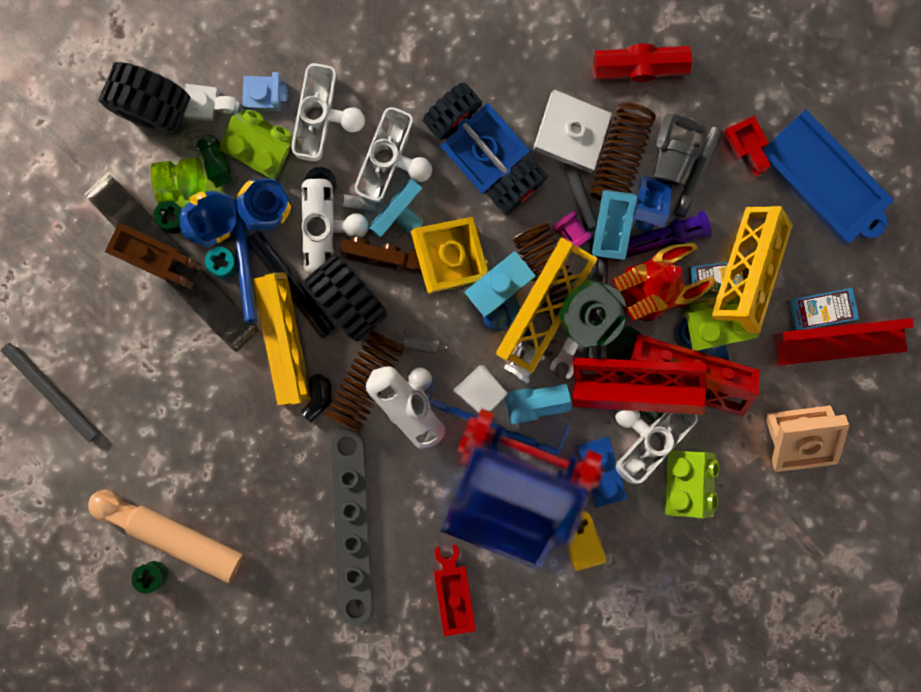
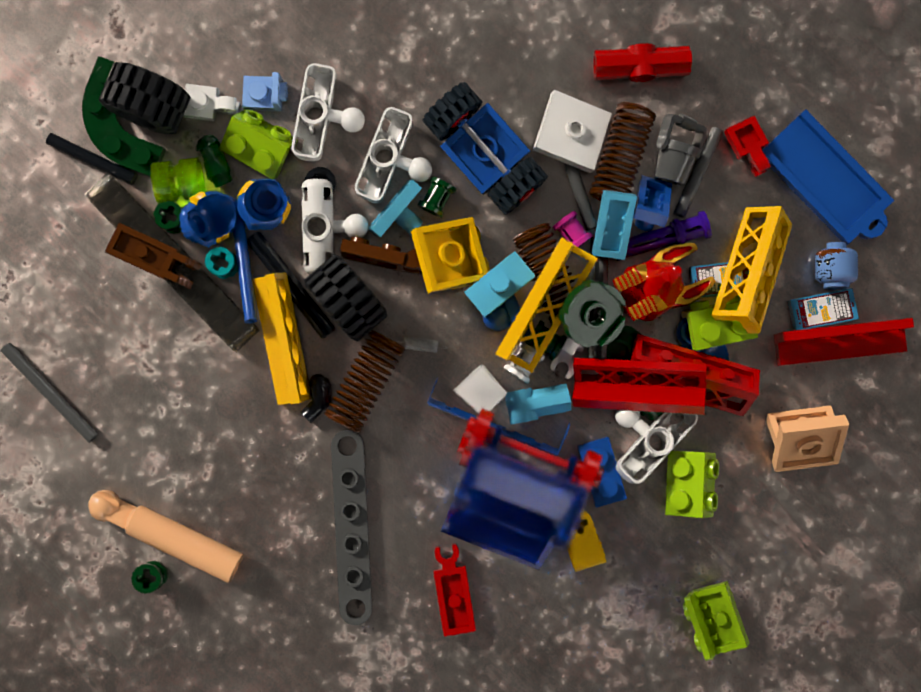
white piece [333,194,385,212] -> none
white piece [366,366,446,449] -> none
none -> black bar [46,133,137,185]
none -> dark green plate [82,56,166,179]
none -> dark green bush [417,176,457,218]
none -> dark green bush [526,320,567,361]
none -> lime bracket [683,581,750,661]
none -> medium blue head [815,242,858,290]

